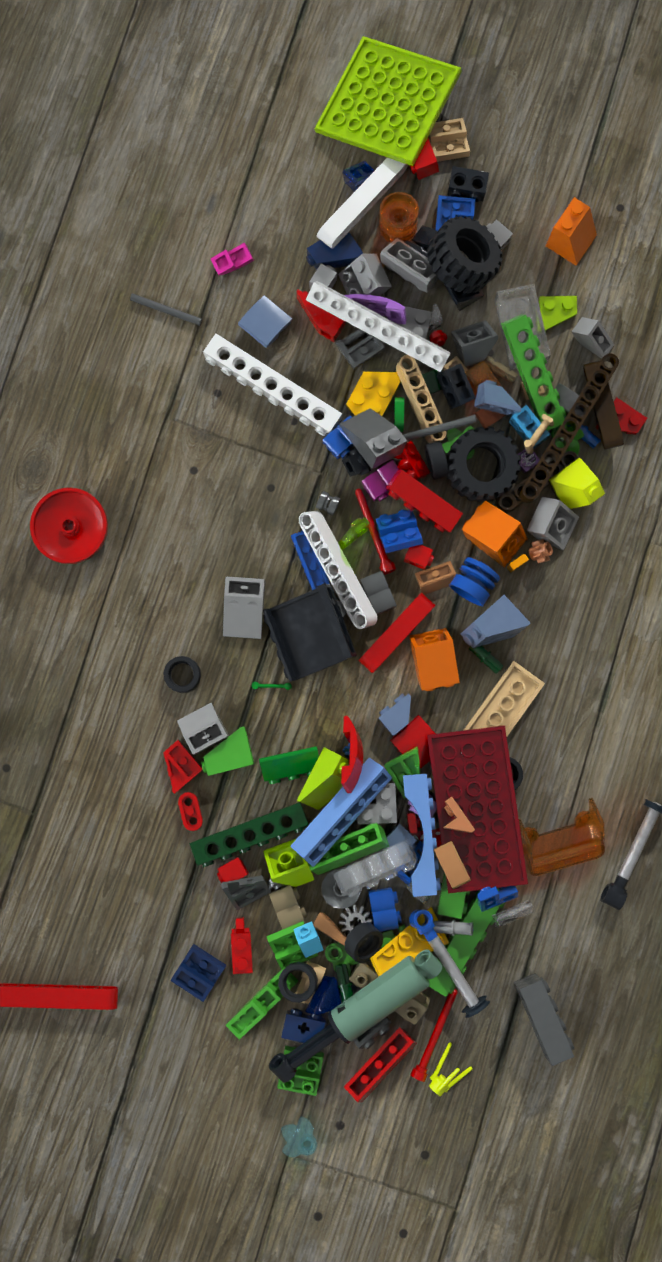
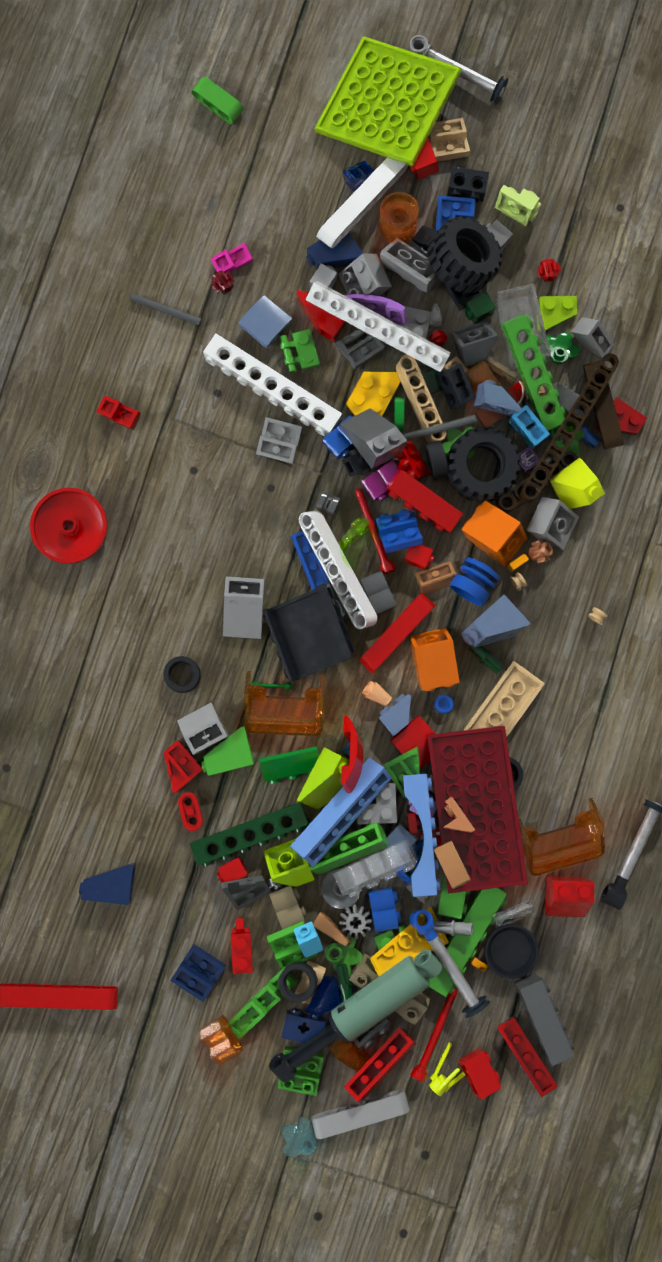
black tyre [345,922,383,963] -> none
blue plate [477,886,518,912] -> none
tan piece [524,414,554,454] -> none
orange slope [546,197,597,266] -> none
none -> dark blue slope [79,863,136,905]
none -> red slope [96,395,141,430]
none -> bright green beam [191,76,244,124]
none -> clear orange brick [199,1015,243,1065]
none -> dark red gear [211,270,234,294]
none -> clear orange windscreen [244,671,325,736]
none -> light grey slope [256,417,303,464]
none -> bright green plate [280,329,320,373]
none -> light grey beam [311,1089,410,1139]
none -> clear orange slope [327,1037,371,1072]
none -> light nougat cone [362,681,392,707]
none -> piece [409,35,508,105]
none -> blue tile [434,695,454,714]
none -> red brick [458,1048,502,1100]
none -> dark green brick [465,292,496,324]
none -> light orange tile [469,956,489,972]
none -> black piece [485,924,539,979]
none -> yellowish green plate [495,185,541,226]
none -> red plate [497,1016,558,1098]
none -> red tile [506,381,524,405]
none -> tan bush [509,572,527,591]
none -> red gear [537,259,561,282]
none -> green plate [544,332,580,365]
none -> red slope [545,876,594,917]
none -> tan bush [588,607,608,625]

